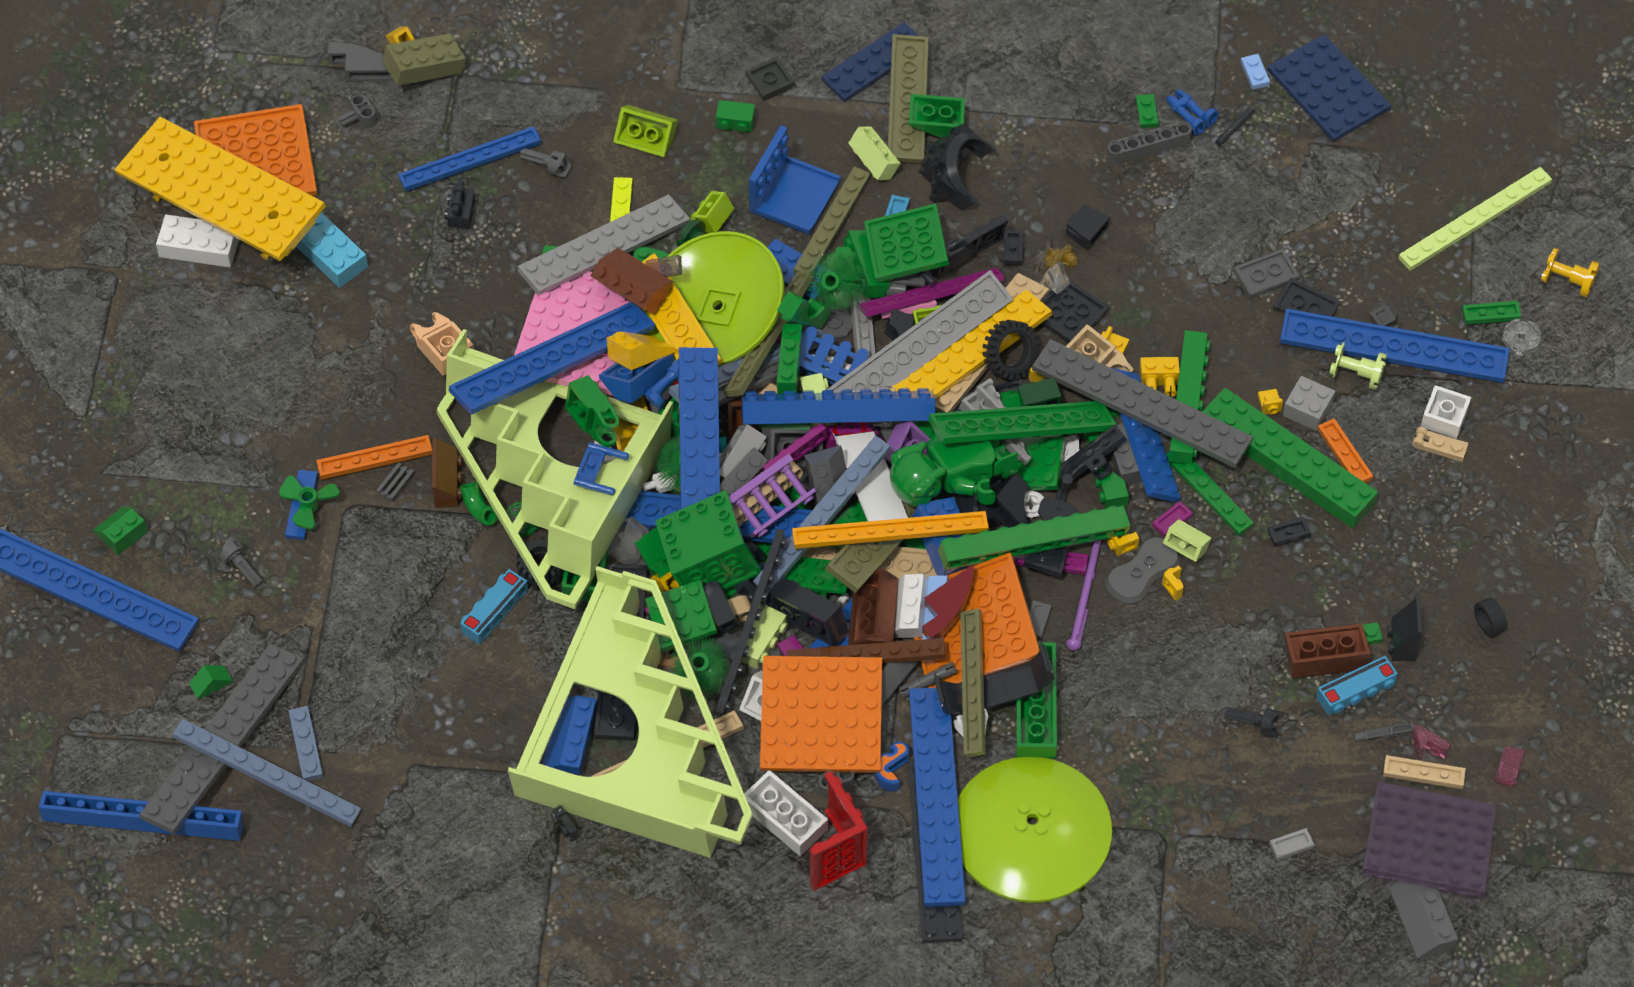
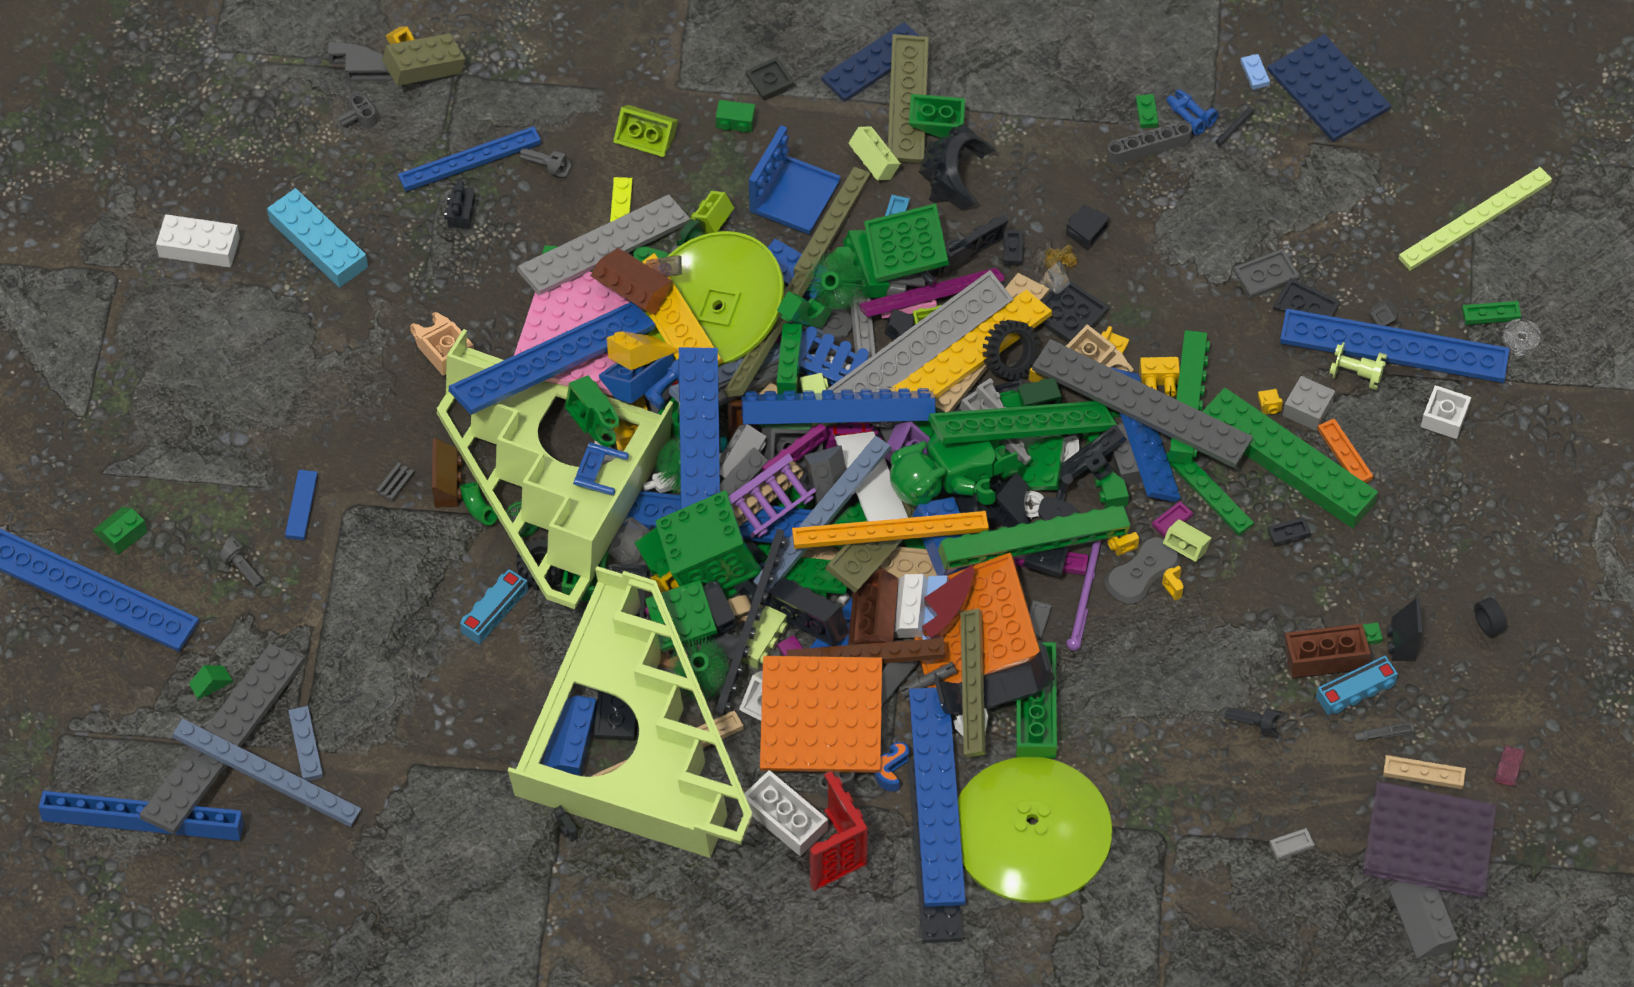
yellow piece [114,117,326,261] -> none
orange plate [194,104,317,196] -> none
green piece [279,476,340,530] -> none
orange plate [316,435,432,480] -> none
tan plate [1412,427,1468,462] -> none
clear pink slope [1412,724,1451,759] -> none
yellow piece [1541,248,1600,298] -> none

